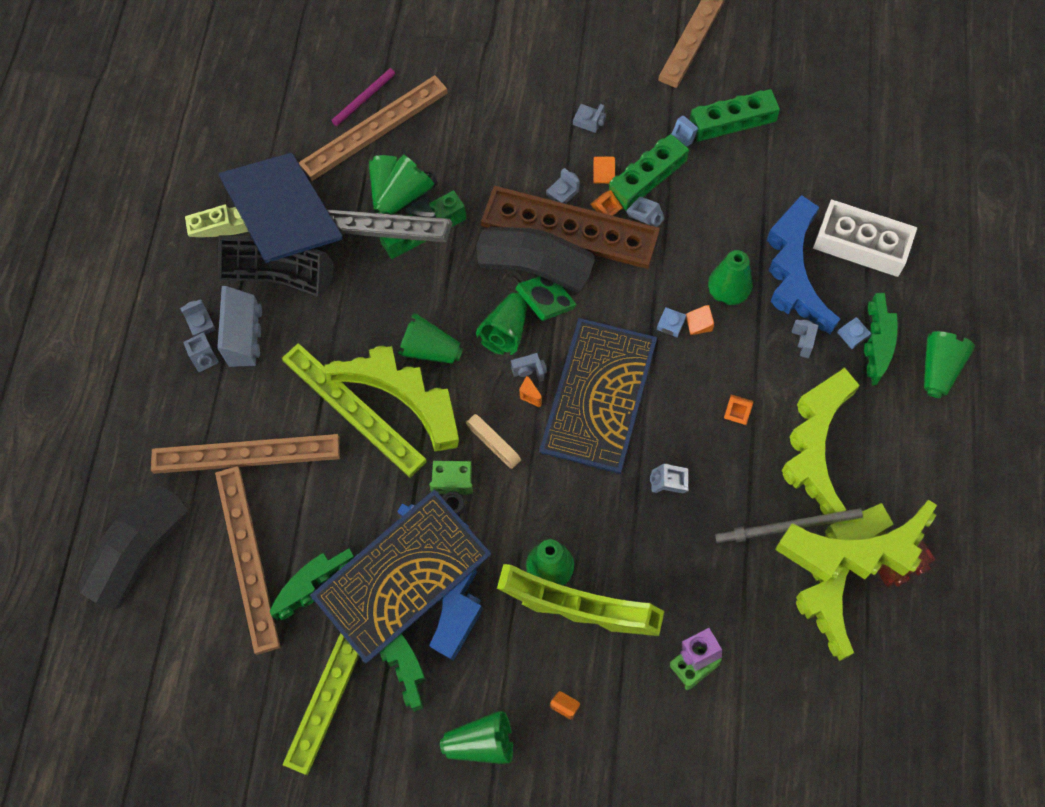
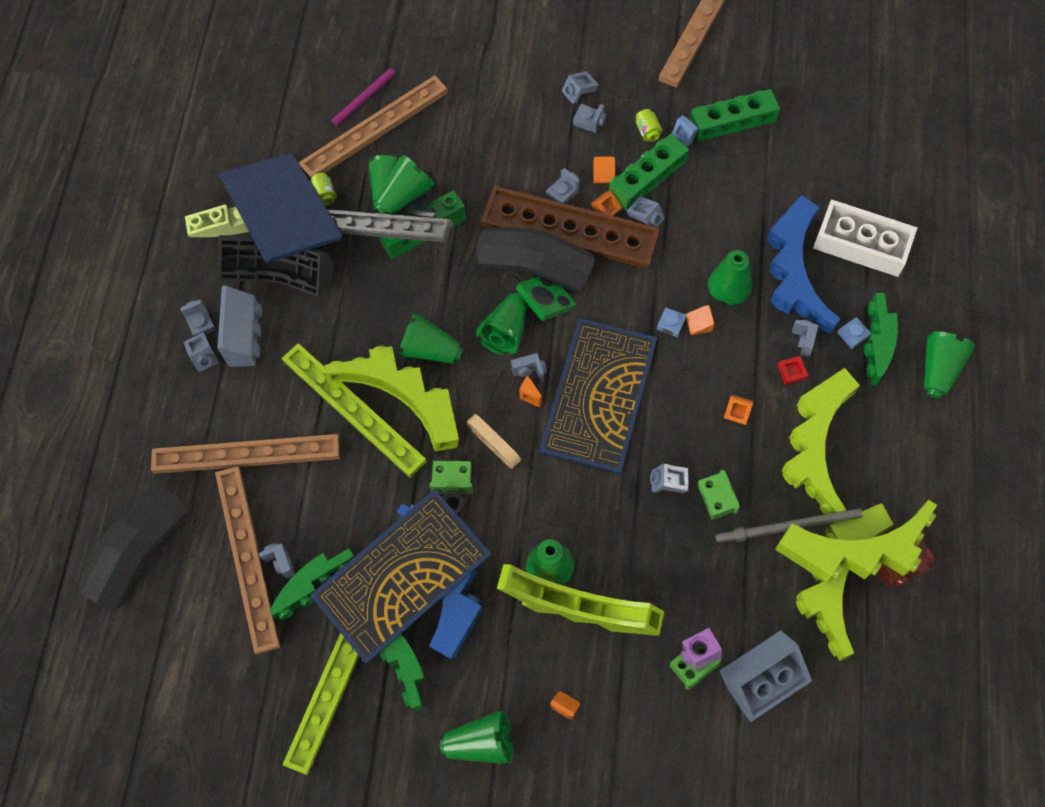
none -> sand blue bracket [259,544,295,579]
none -> lime brick [310,173,337,206]
none -> sand blue bracket [562,71,599,104]
none -> lime brick [636,109,663,142]
none -> bright green piece [698,470,740,520]
none -> sand blue slope [720,630,812,722]
none -> red plate [777,356,808,385]

